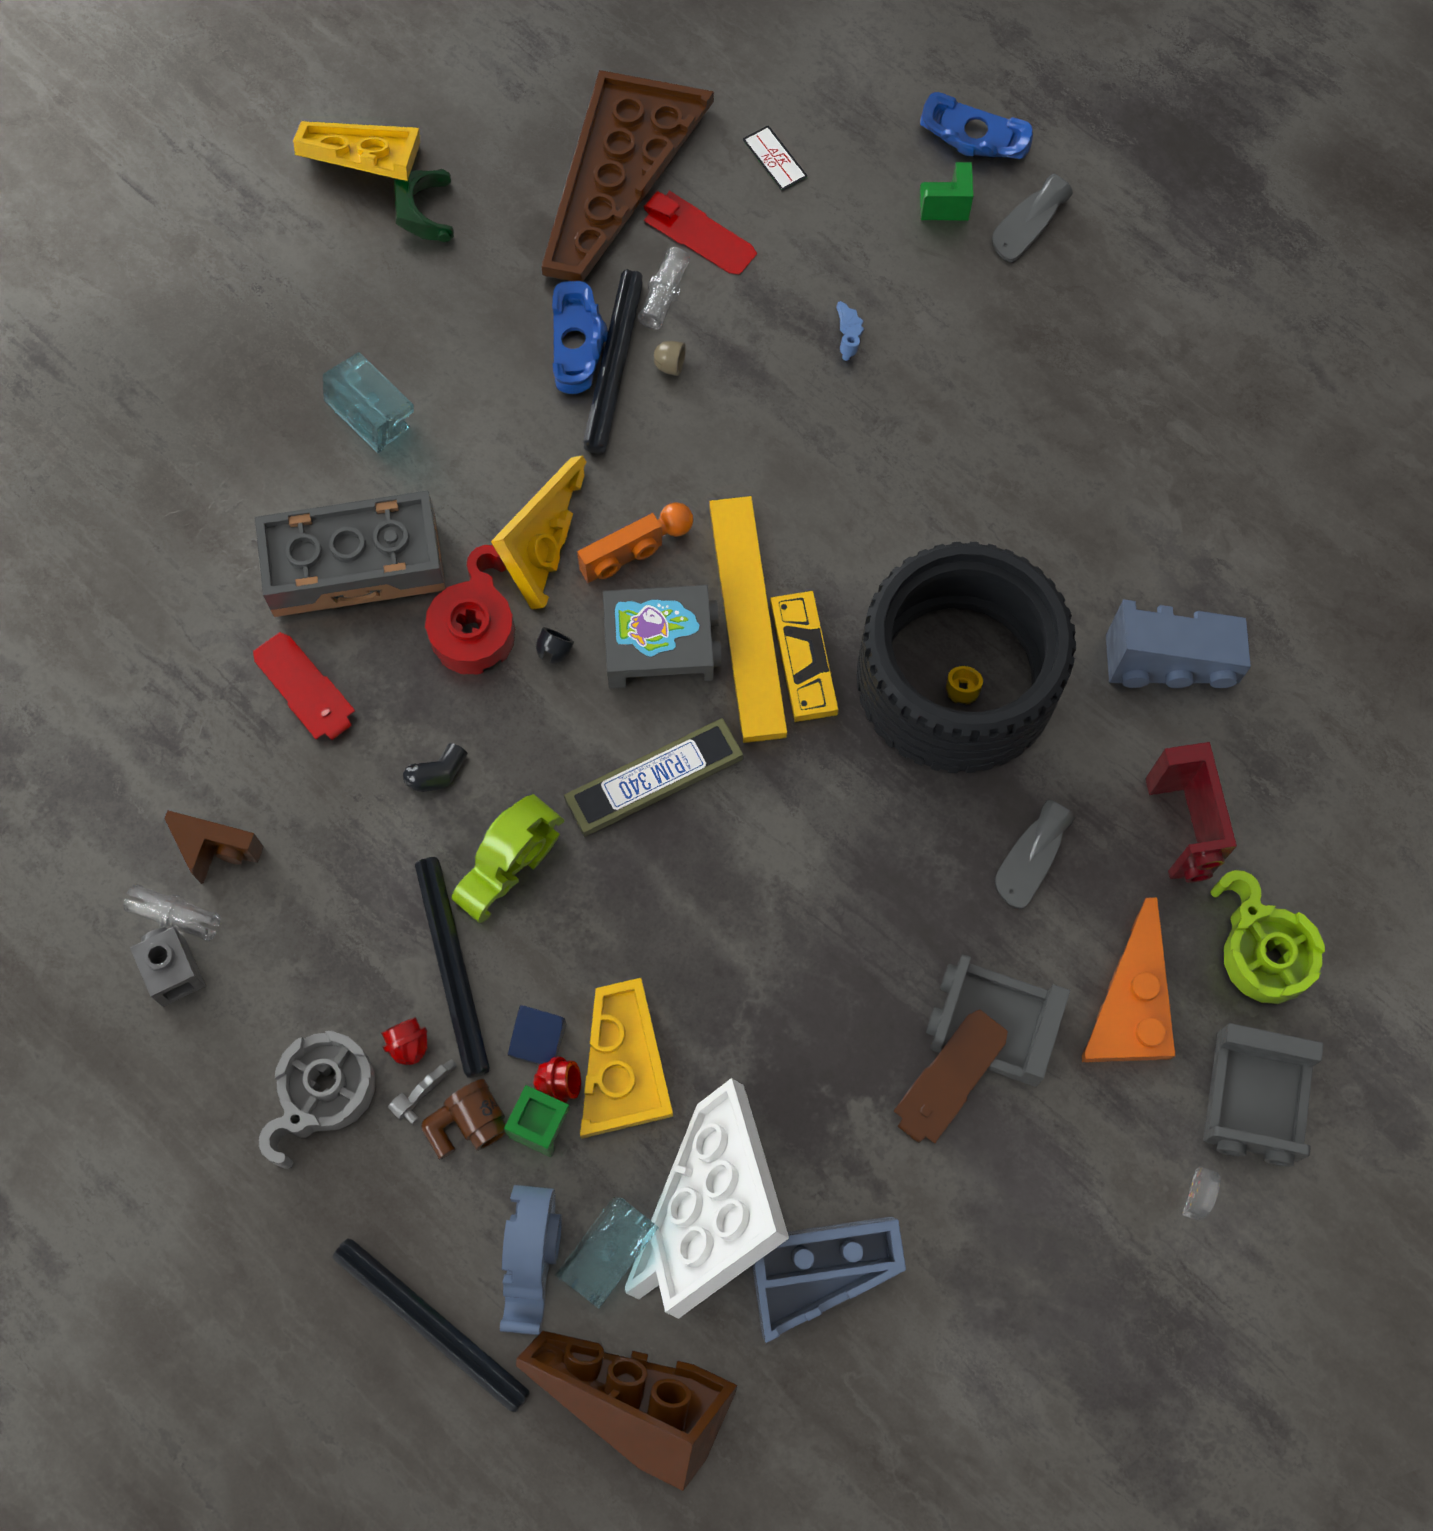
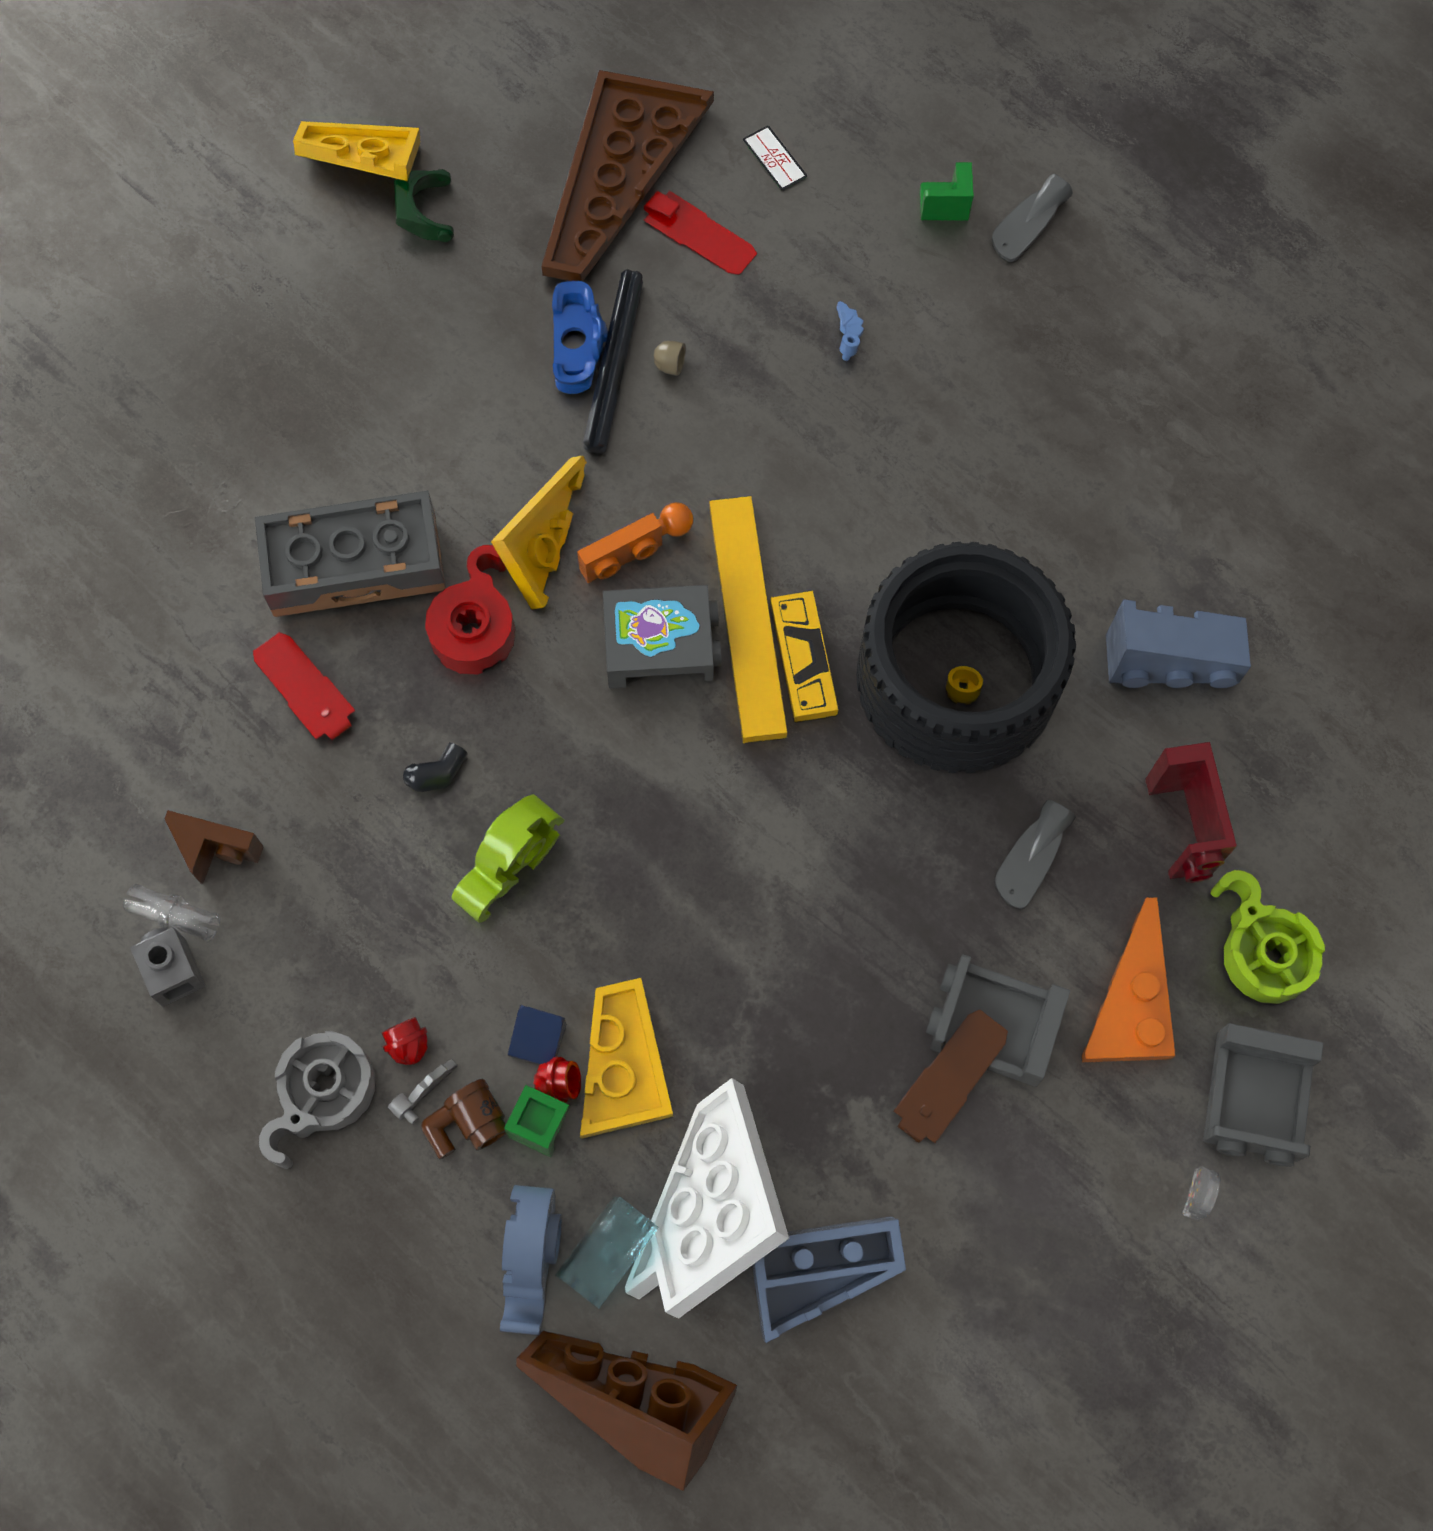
clear light blue hinge [323,352,414,453] -> none
black axle [333,1238,530,1412] -> none
black axle [415,857,490,1078] -> none
black hinge [536,627,574,664] -> none
tile [564,718,743,837] -> none
clear pin [638,247,690,329] -> none
blue piece [920,92,1033,159] -> none

